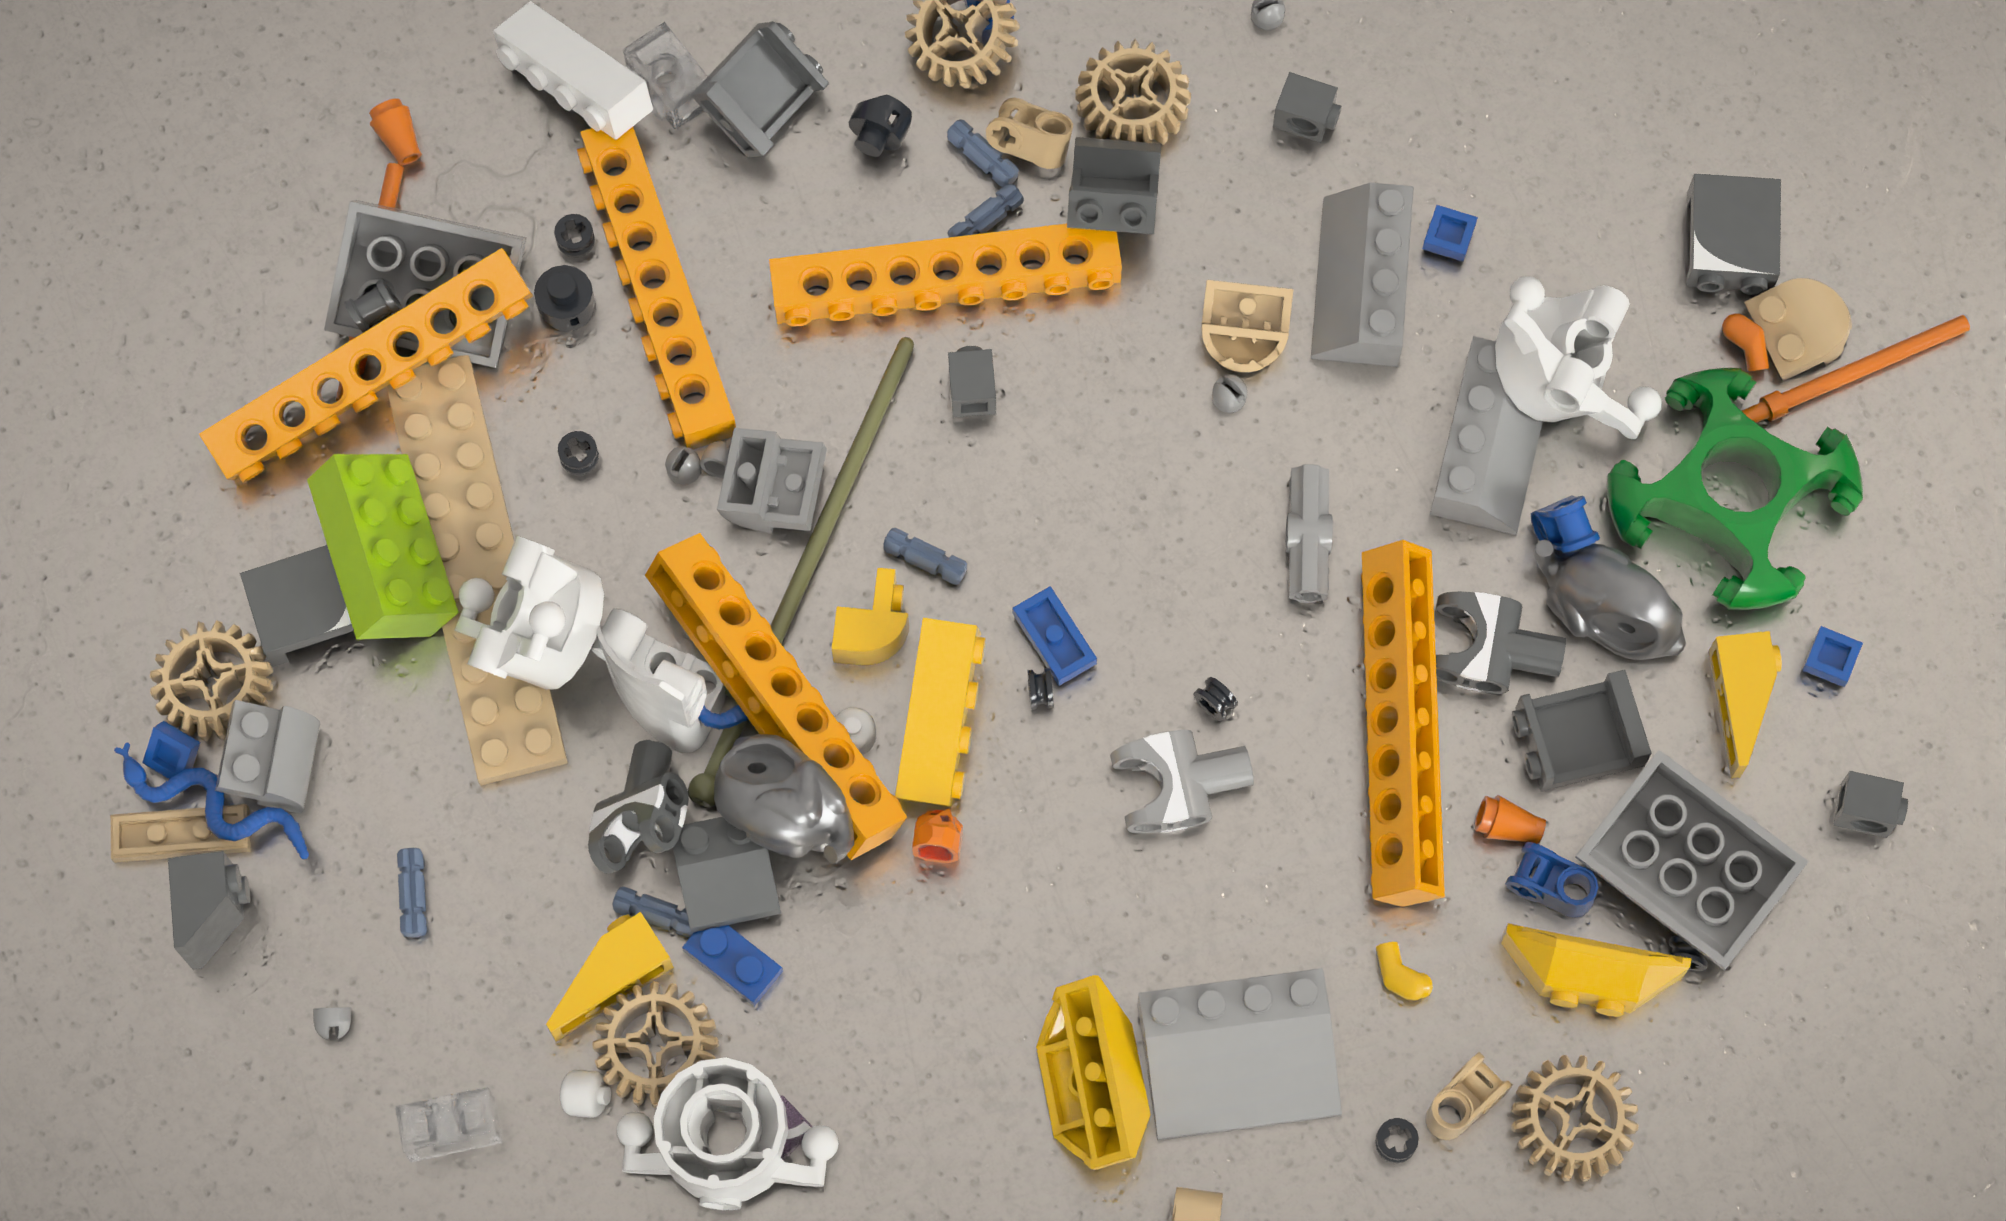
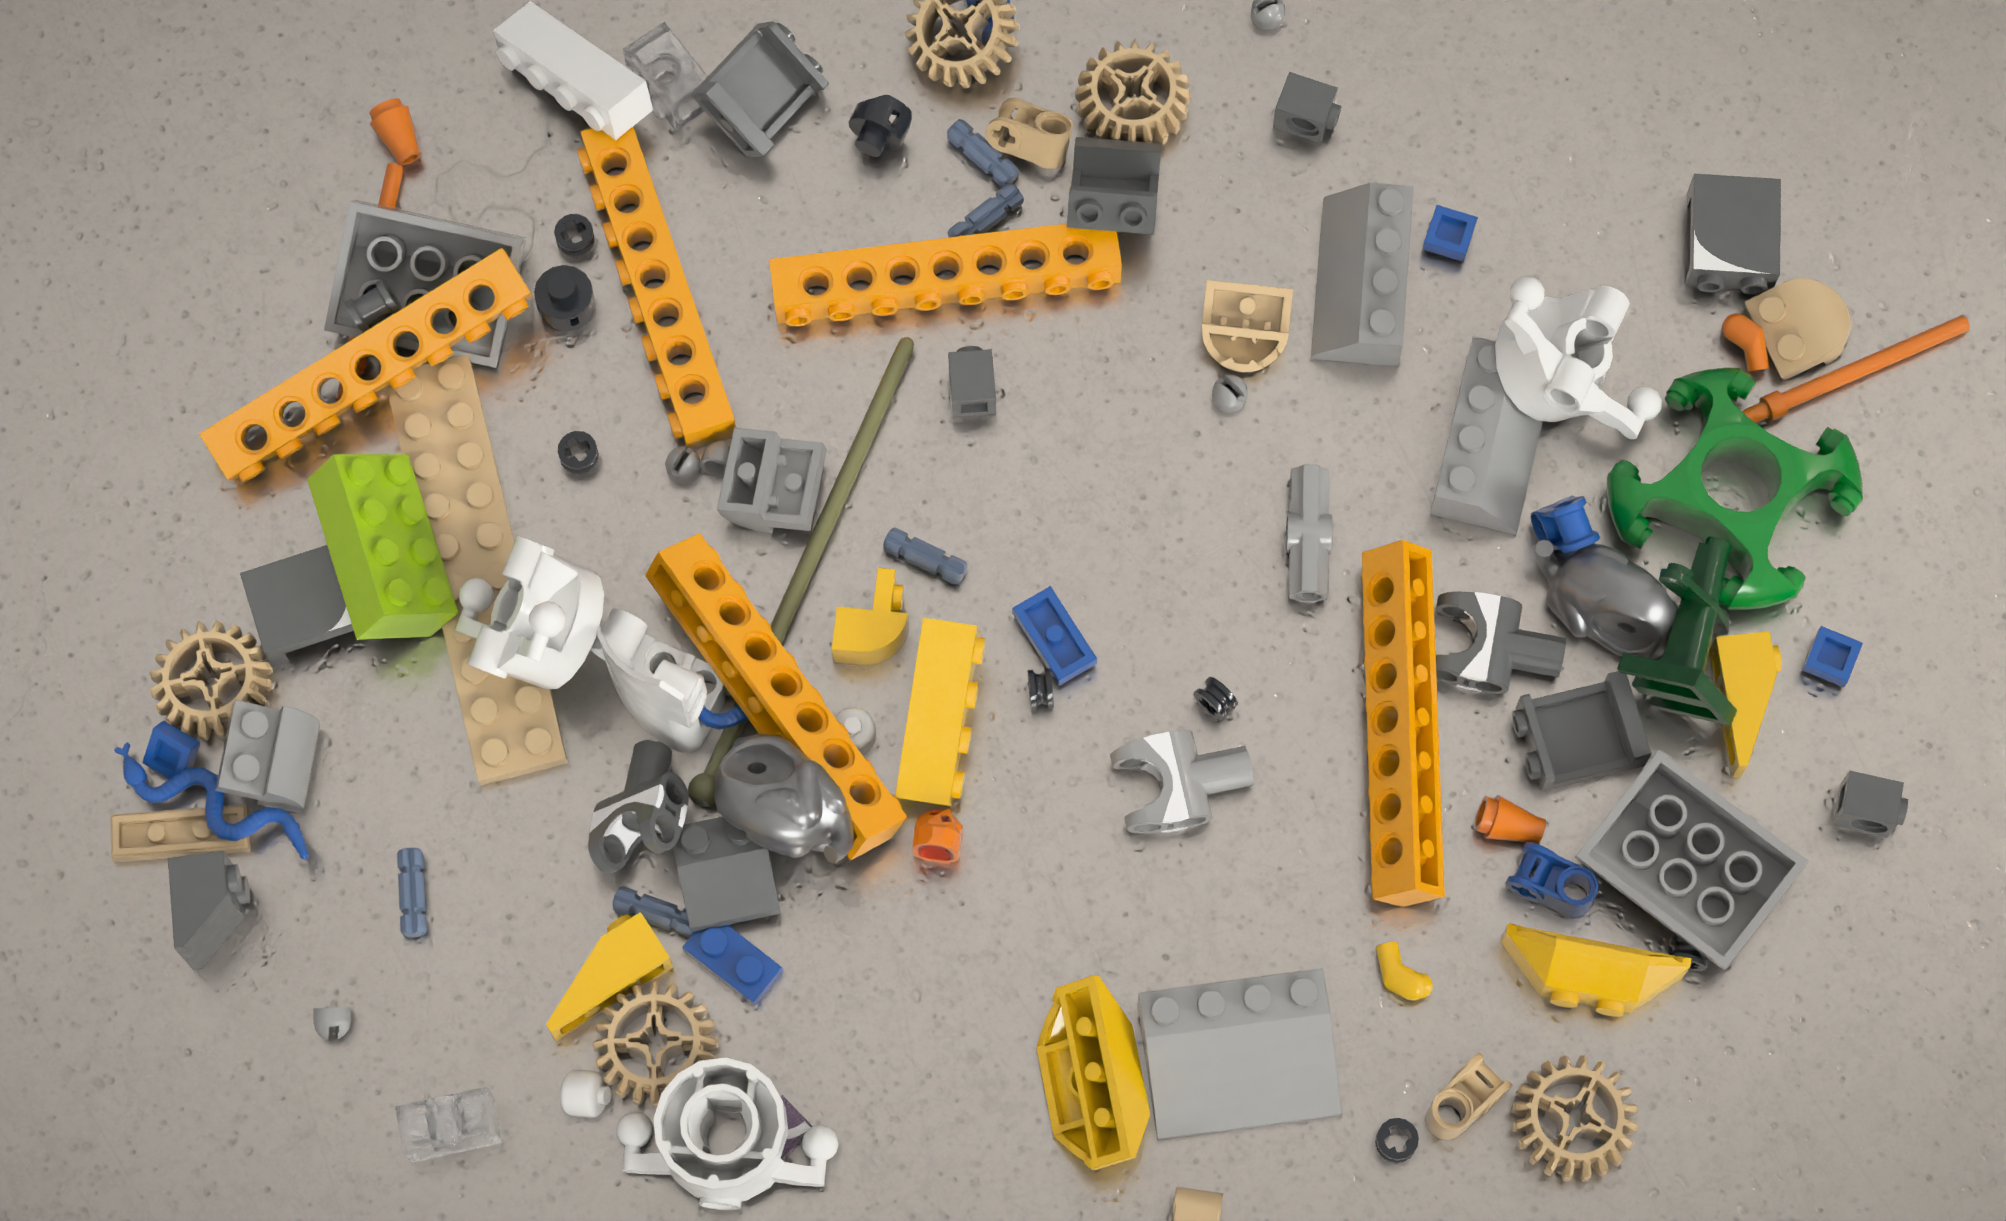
none -> dark green piece [1617,536,1737,726]

